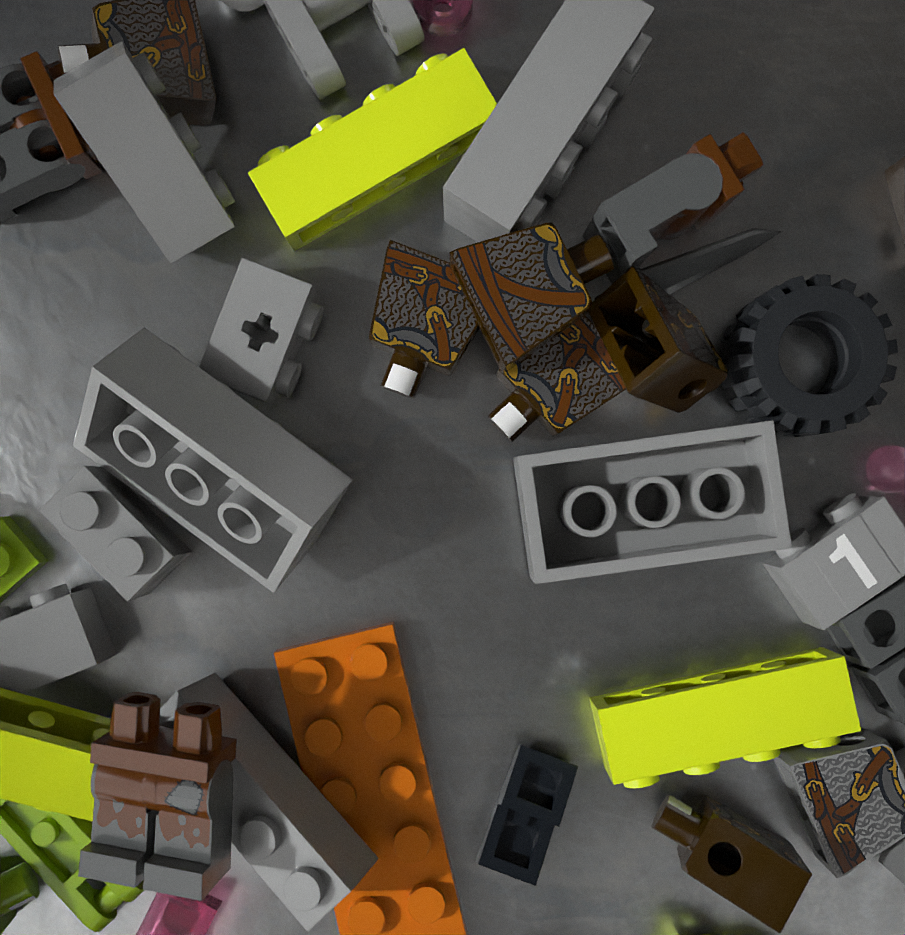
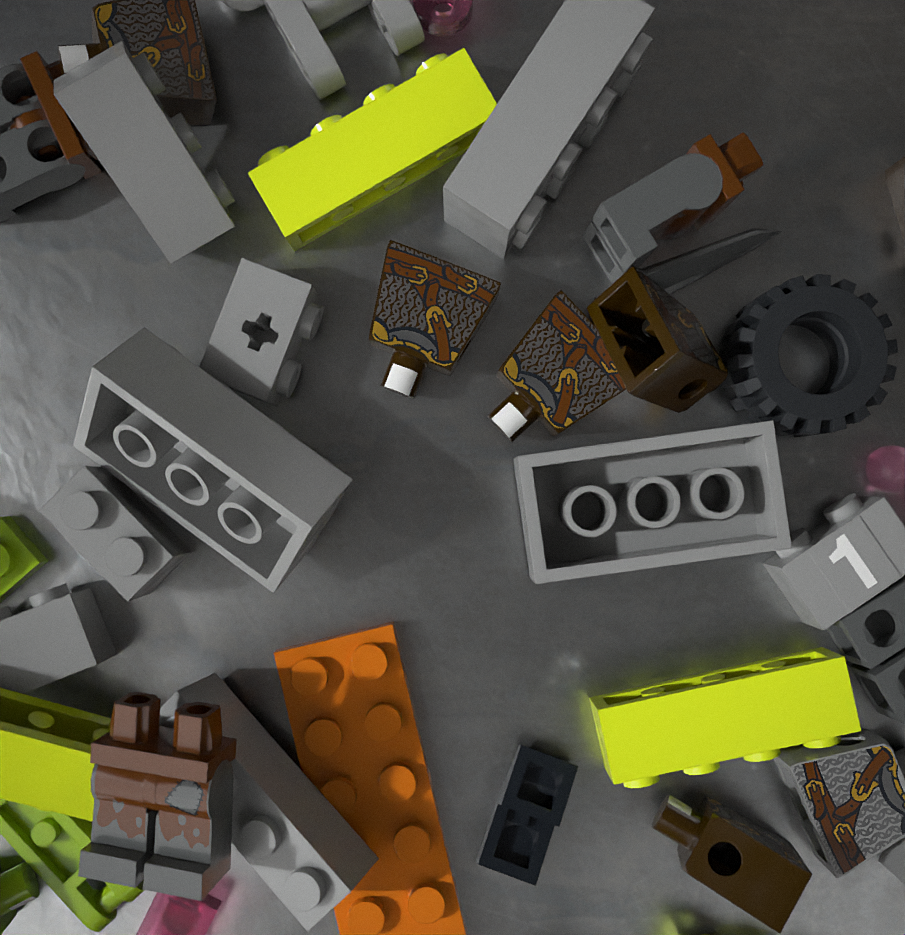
torso [449,222,614,373] -> none

